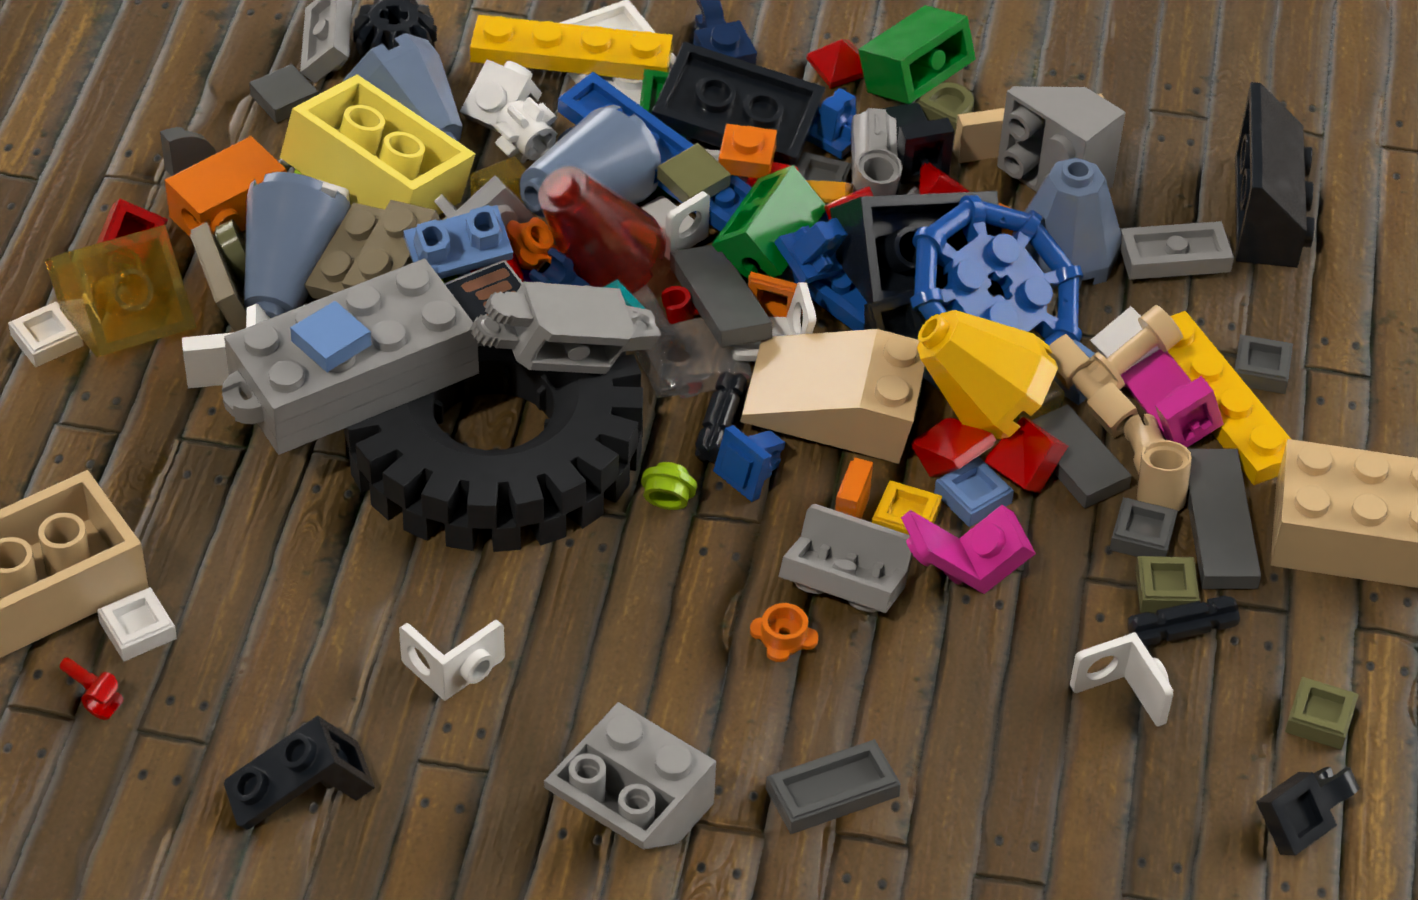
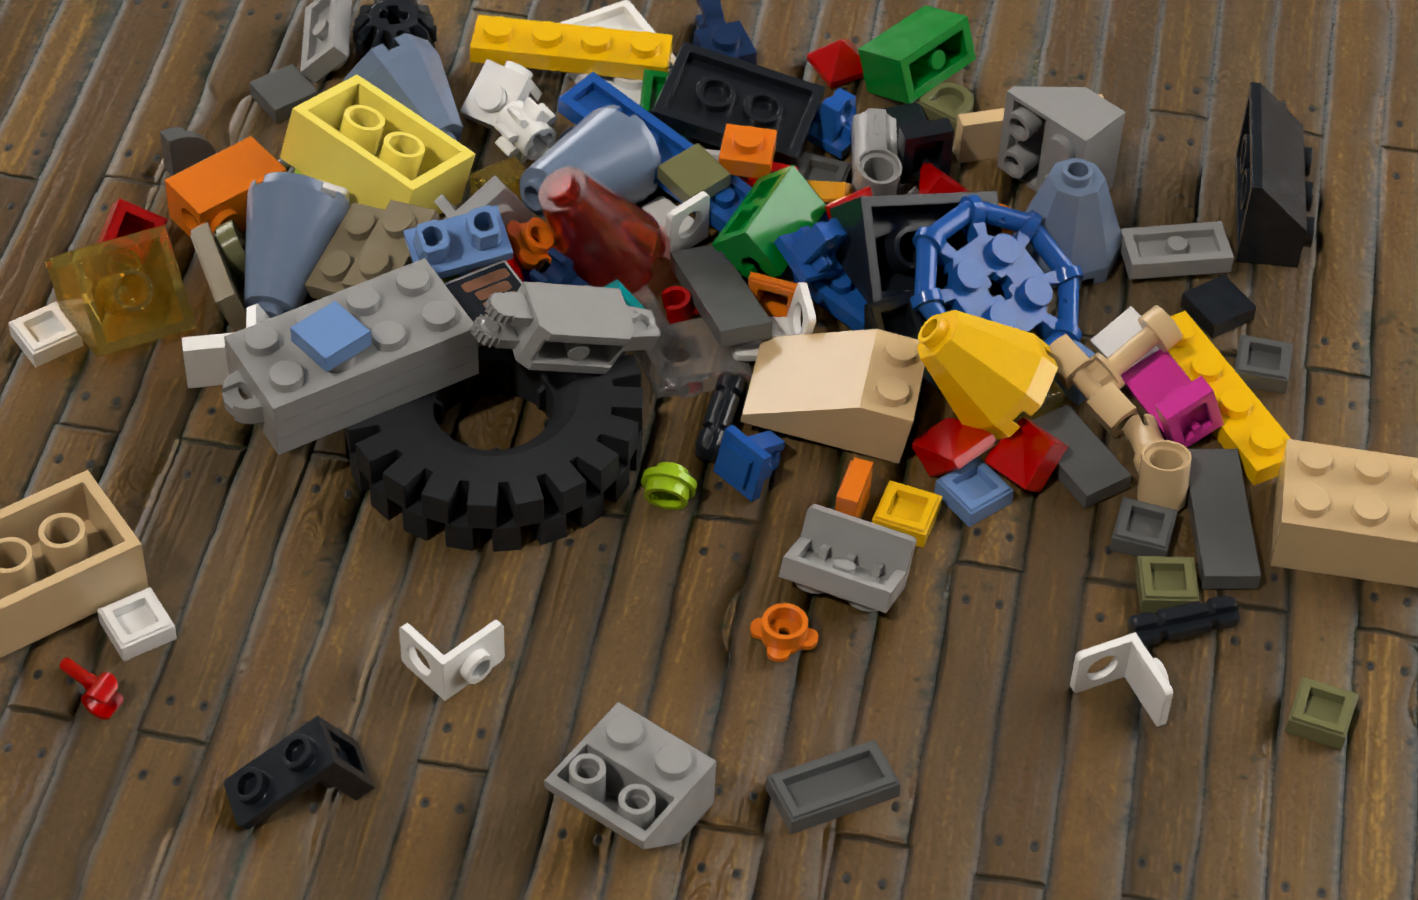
dark pink bracket [901,505,1036,594] -> none
black plate [1256,767,1360,856] -> none
none -> black tile [1180,275,1256,338]

